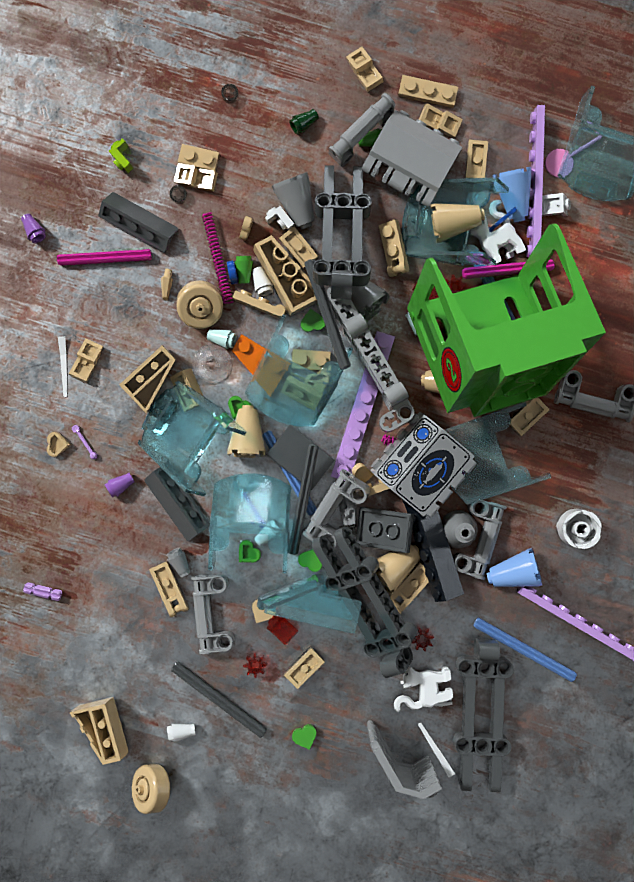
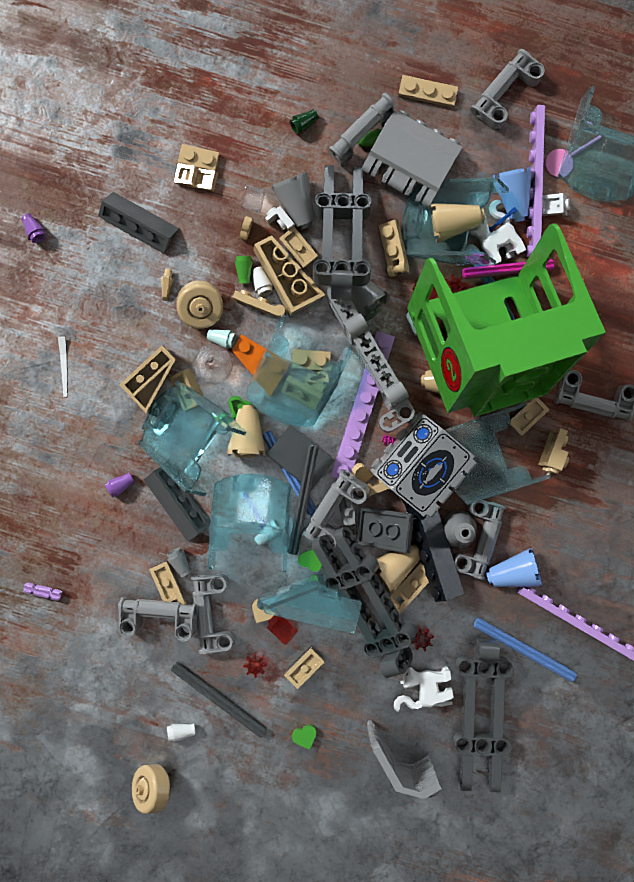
tan tile [47,432,71,457] -> none
dark pink axle [57,249,152,266] -> none
tan slope [69,339,103,383] -> none
tan wedge [69,697,129,765] -> none
lavender hinge [72,425,97,460] -> none
lime bracket [109,138,133,173] -> none
clear smoke bush [169,185,187,204] -> none
dark pink piece [202,212,234,304] -> none
clear smoke bush [221,84,239,103] -> none
blue tile [227,260,238,285] -> none
bright green tile [239,540,261,563] -> none
bright green tile [301,308,325,332] -> none
dark grey axle [304,259,351,370] -> none
tan slope [346,47,383,92] -> none
white sticker [418,723,455,778] -> none
tan slope [419,103,463,138] -> none
tan plate [465,140,488,181] -> none
white brick [556,509,602,549] -> none
none -> light grey piece [118,597,198,642]
none -> clear panel [242,184,266,213]
none -> light grey piece [470,49,545,130]
none -> tan plate [538,428,569,474]

